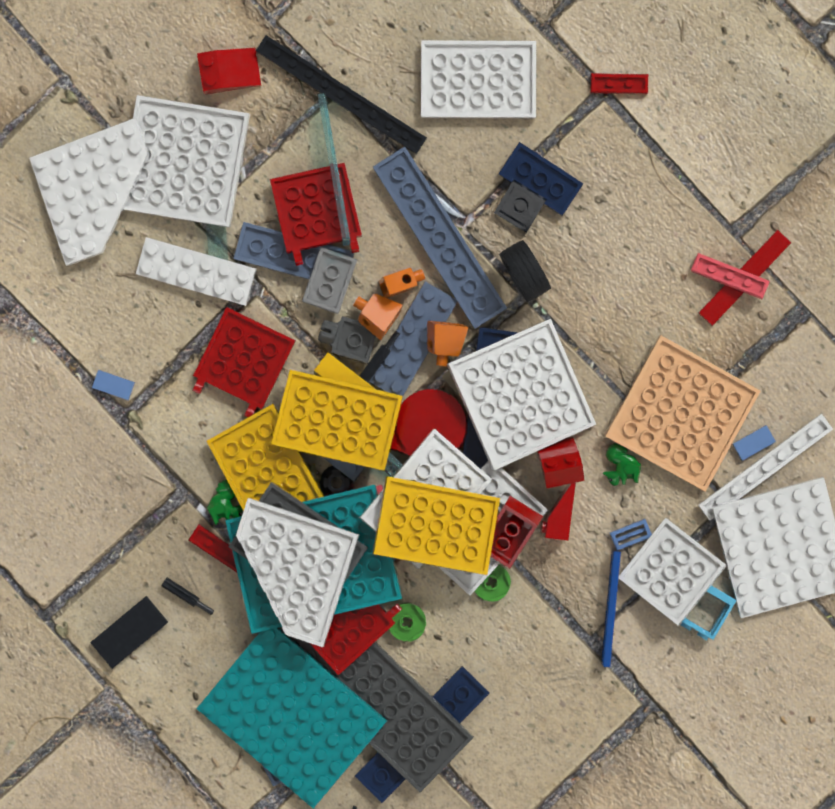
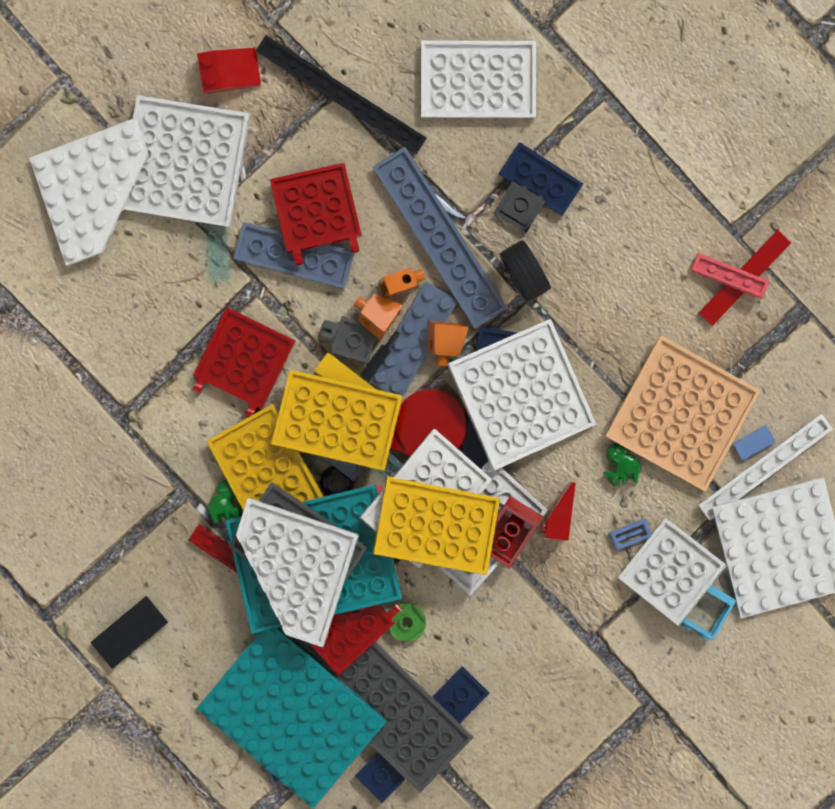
medium blue tile [92,370,135,400] -> none
white plate [136,237,257,306] -> none
black axle [161,577,214,615] -> none
light grey tile [302,247,357,314] -> none
clear light blue tile [318,93,351,246] -> none
bright green plate [475,565,511,602] -> none
red slope [537,437,585,488] -> none
red tile [590,73,649,94] -> none
blue tile [601,550,621,667] -> none

